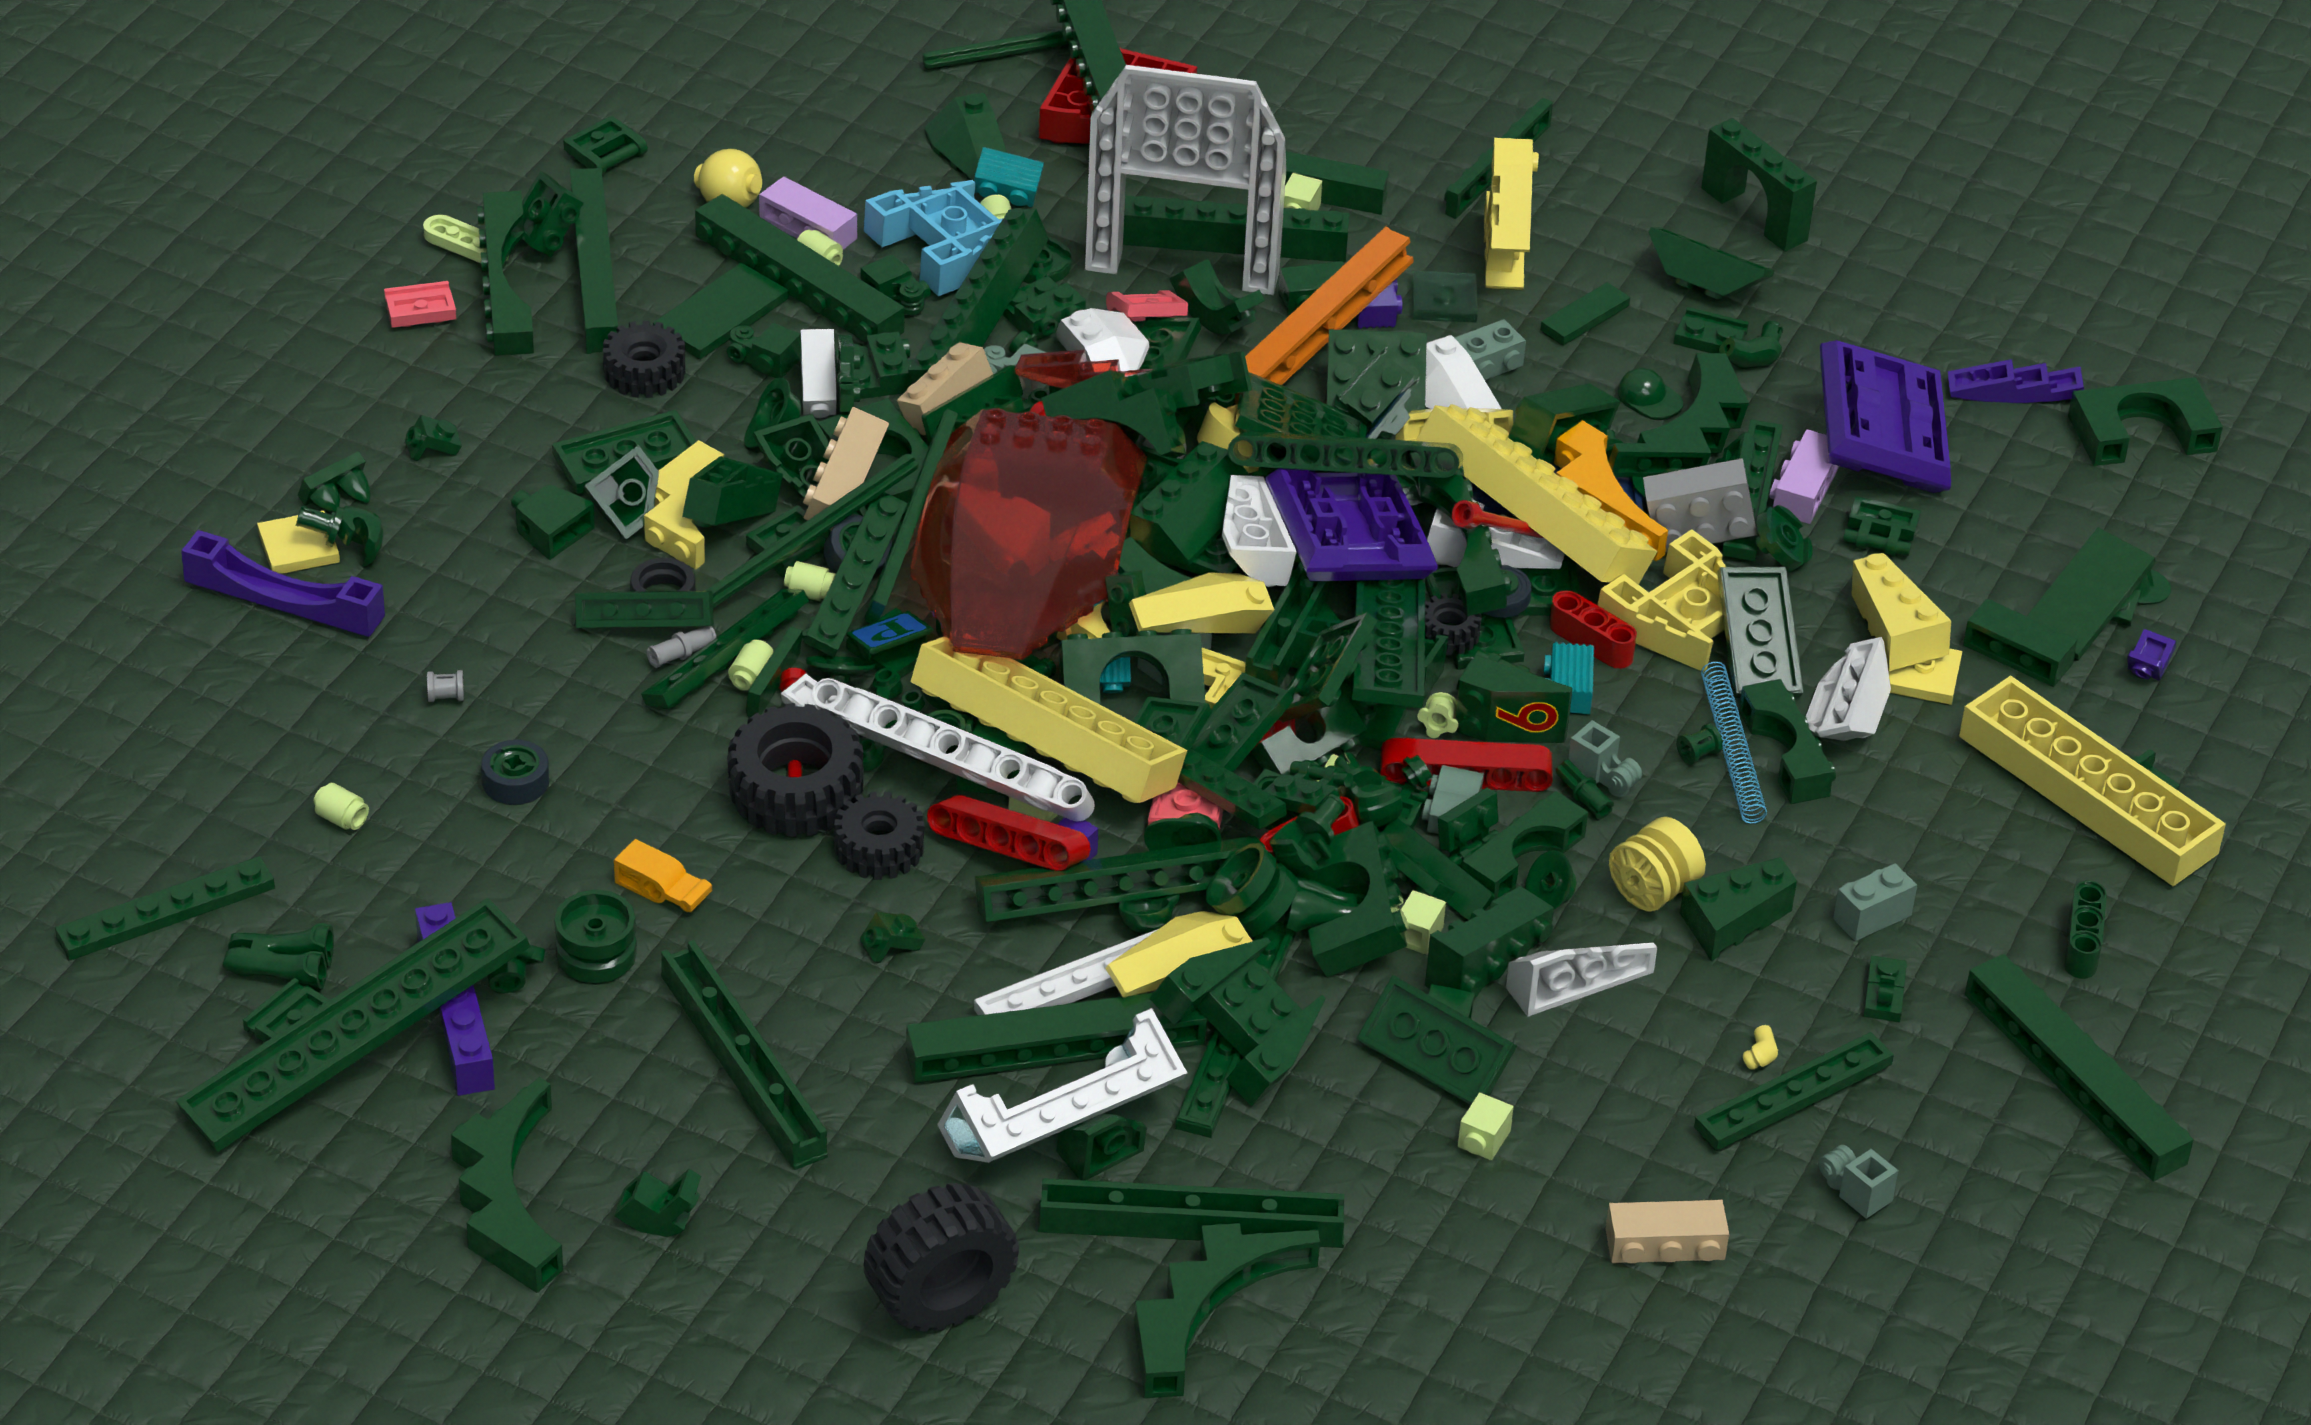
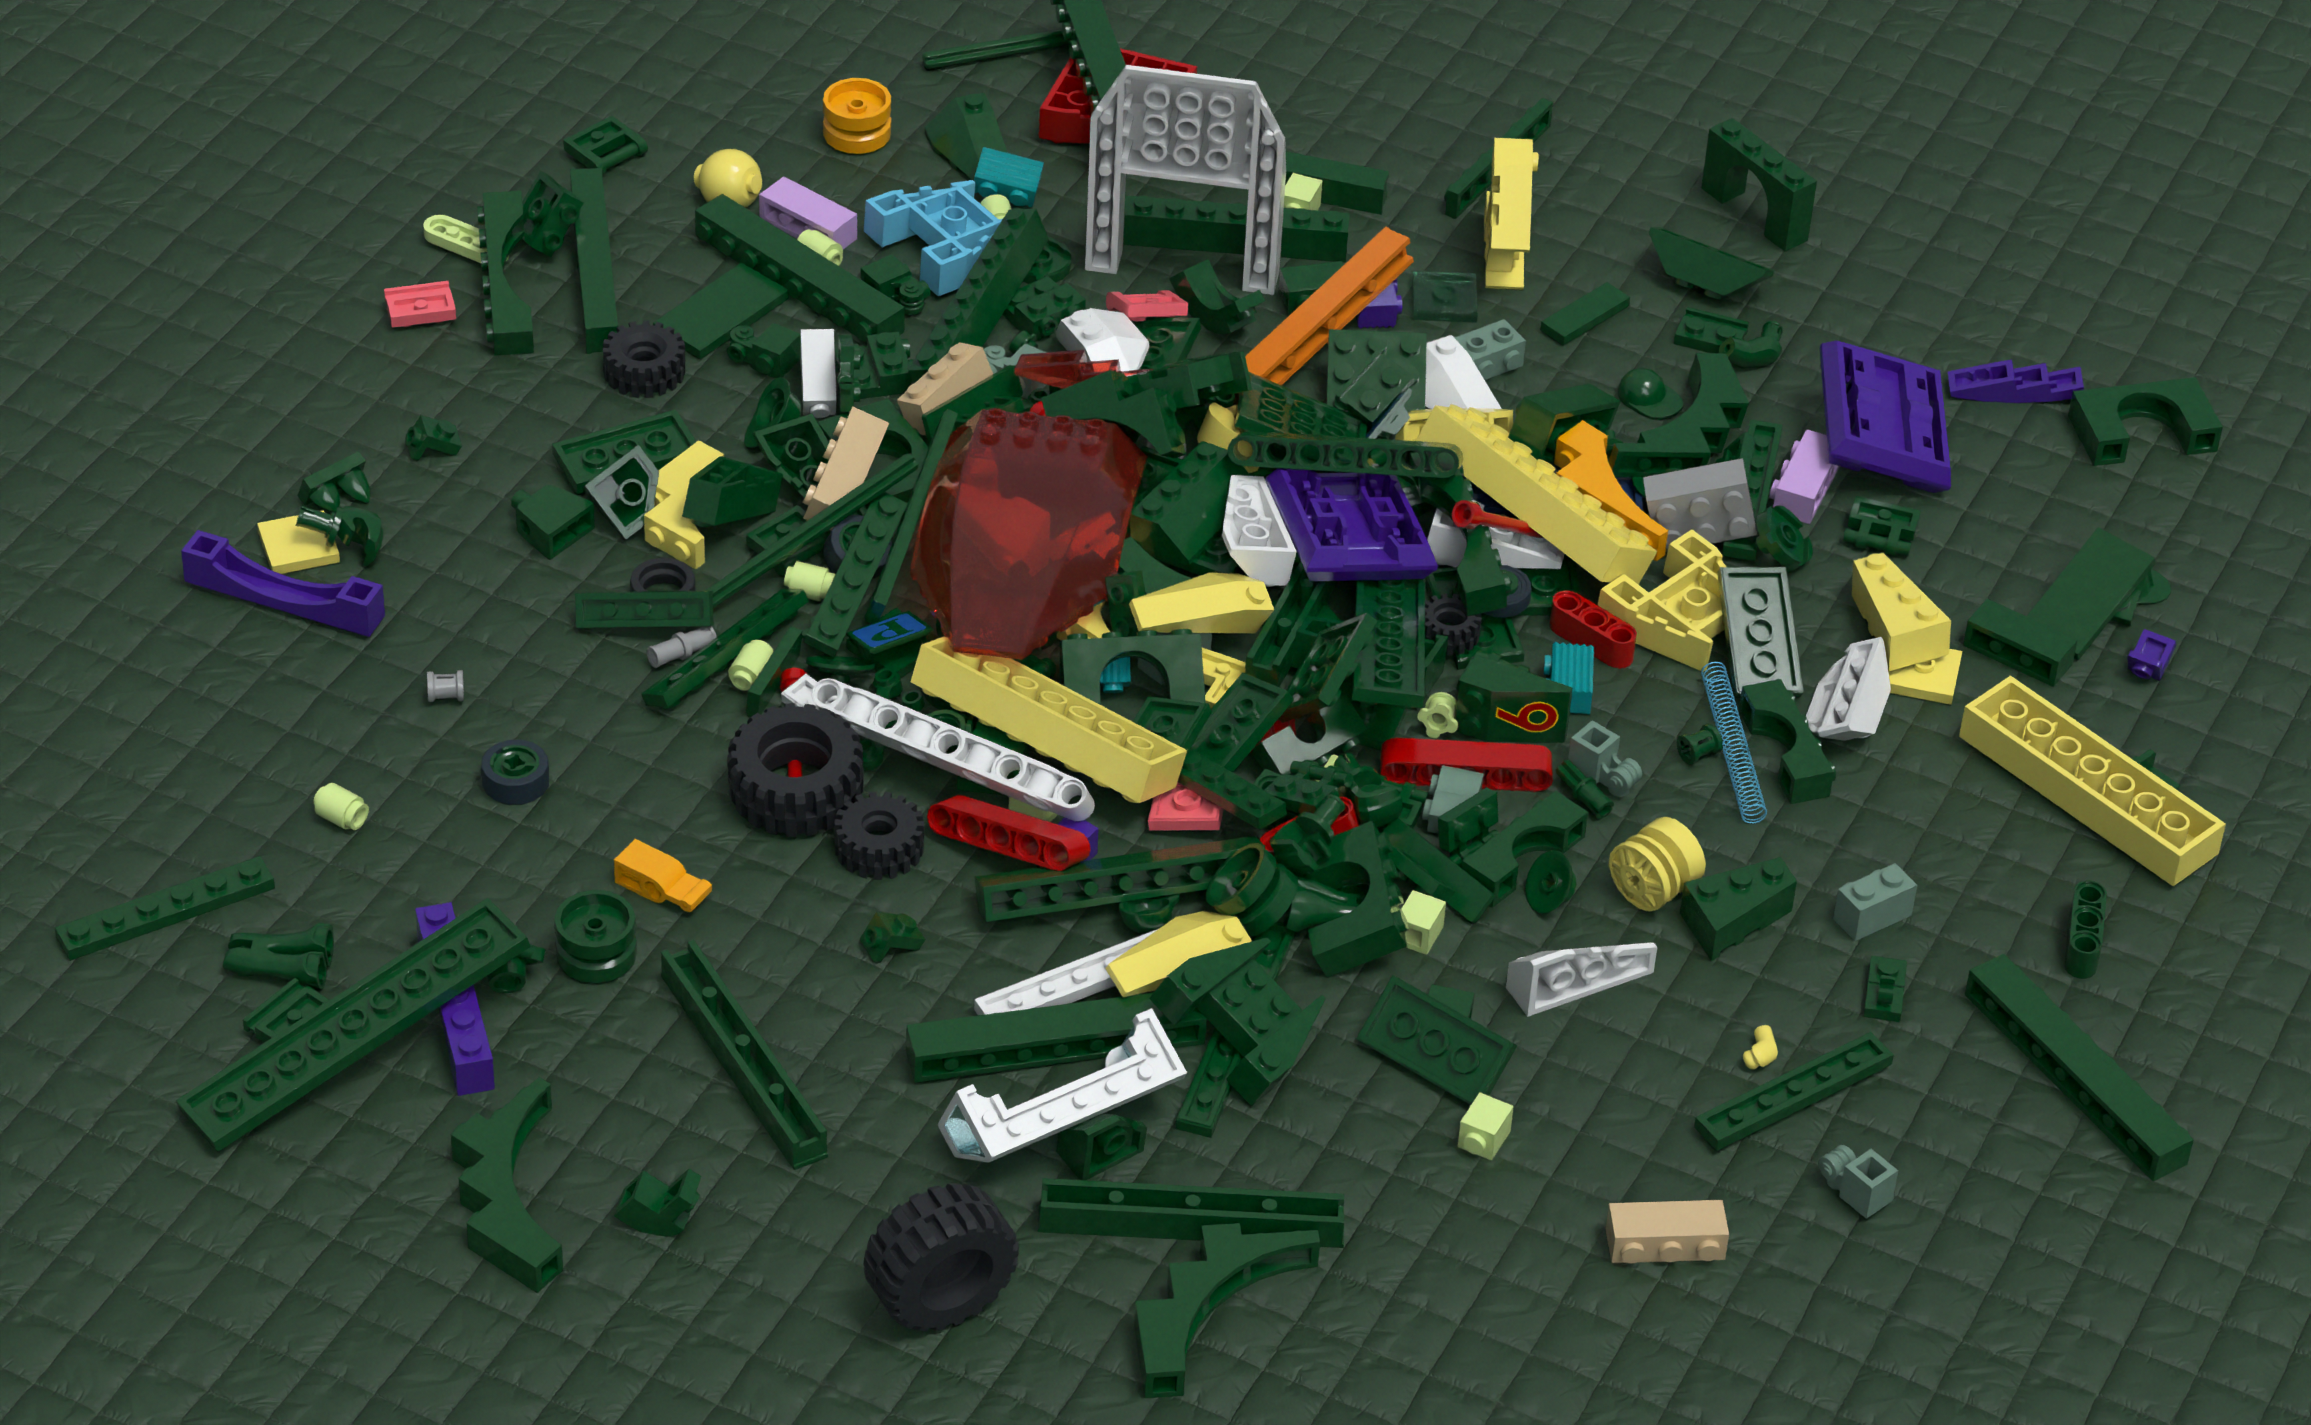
dark green cap [1143,812,1222,851] -> none
dark green plate [1401,755,1433,789] -> none
dark green wedge [1425,886,1554,998] -> none
none -> light orange wheel [823,78,891,154]

